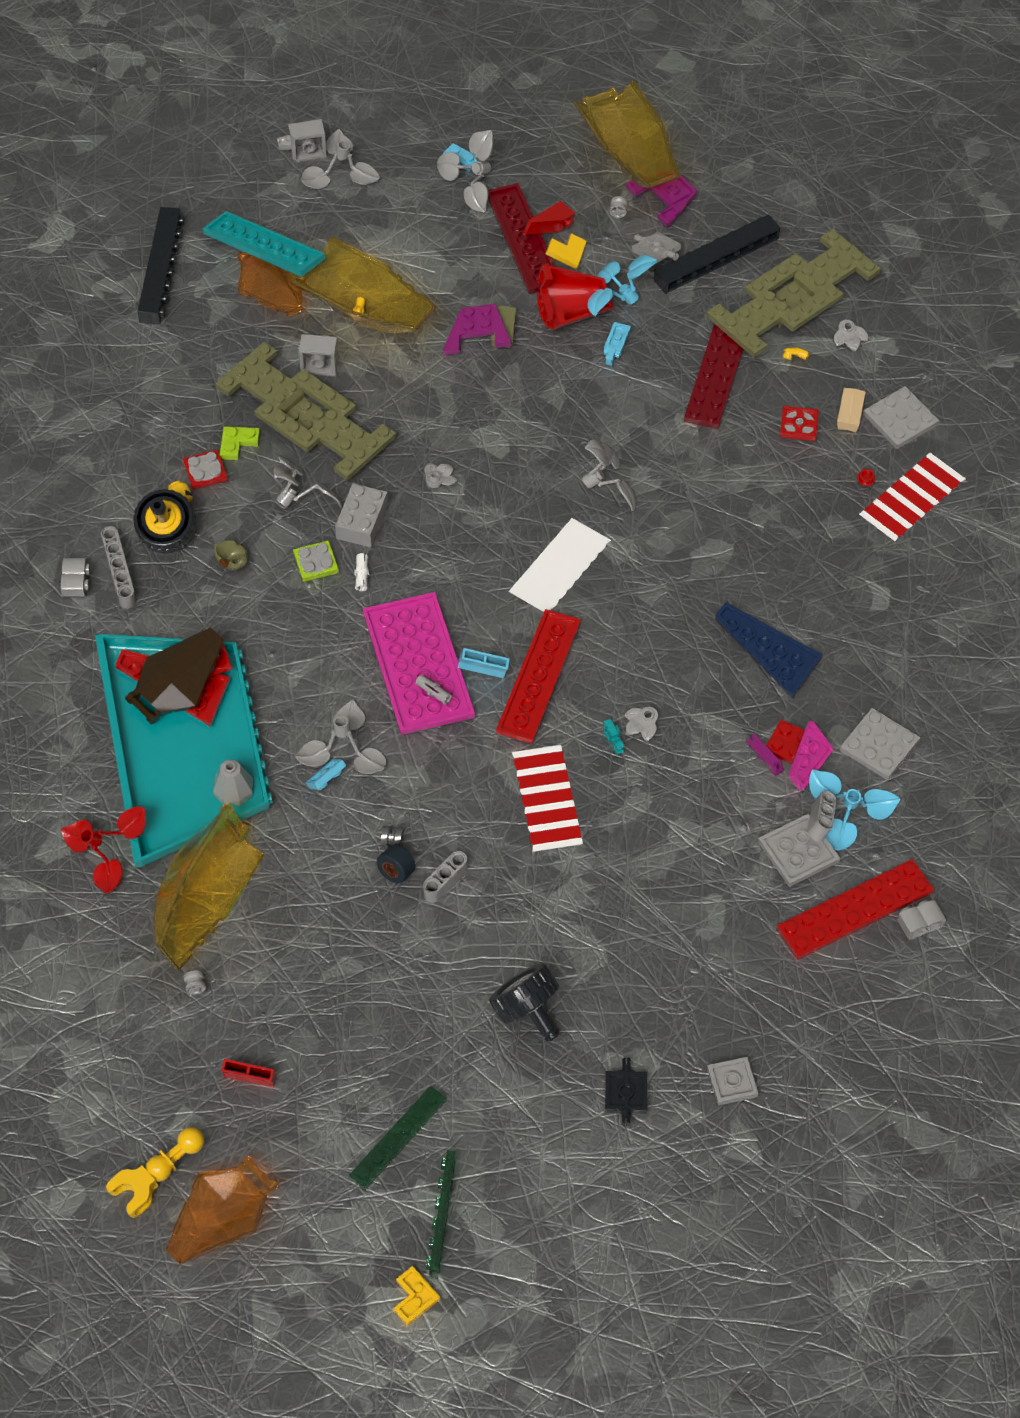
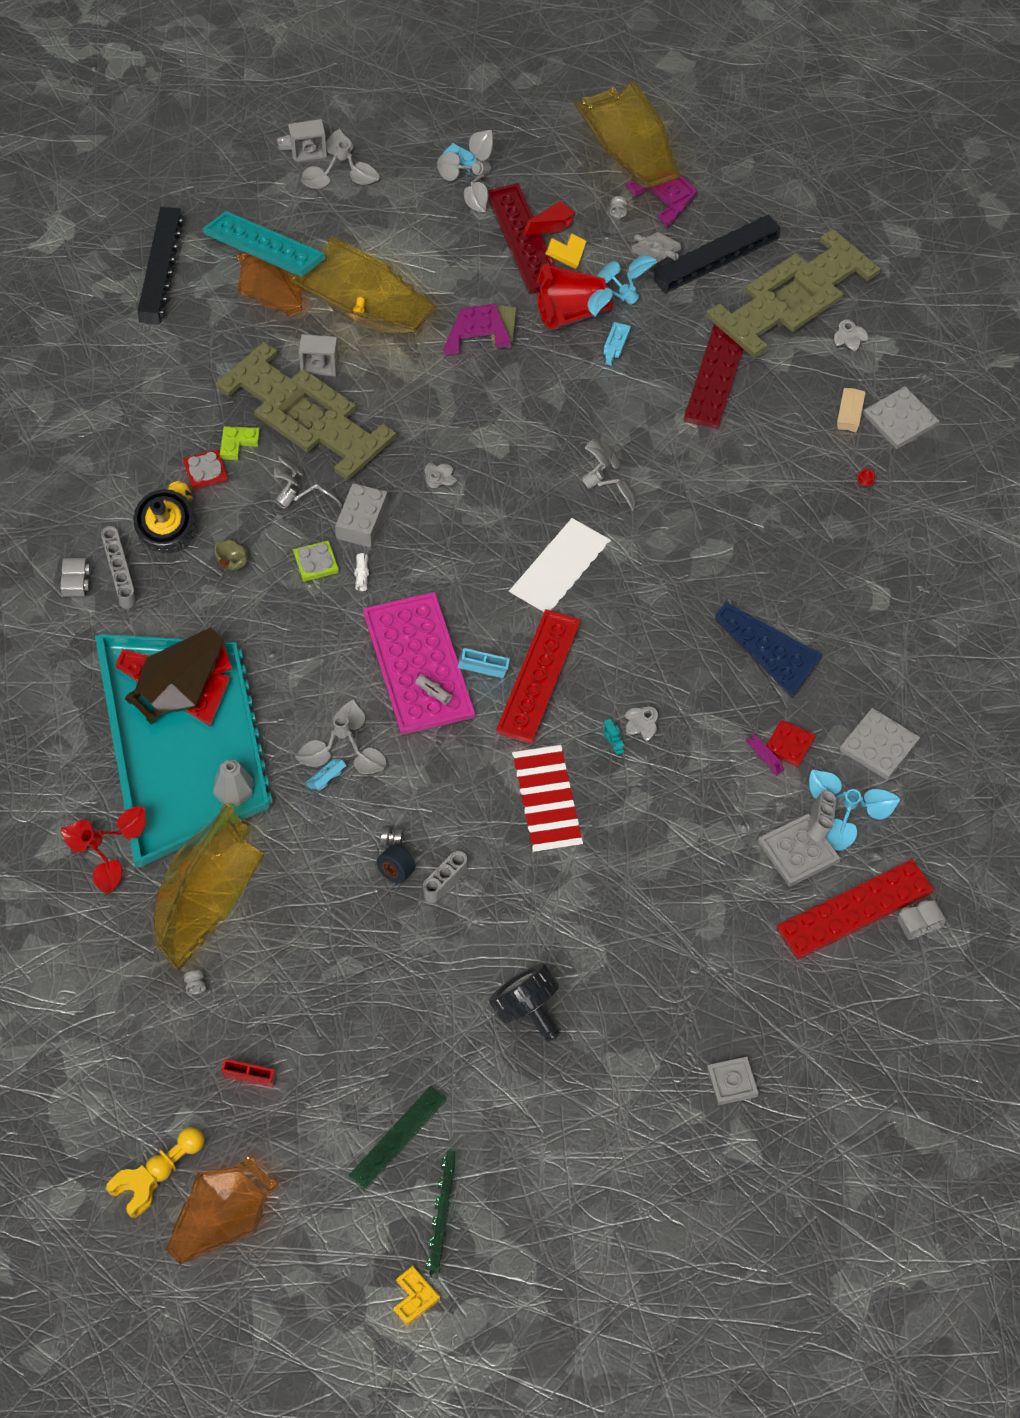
black plate [605,1058,647,1126] -> none
red piece [780,406,819,441] -> none
yellow arm [783,347,810,360] -> none
dark pink wing [788,721,834,790] -> none
red sticker [859,453,965,541] -> none

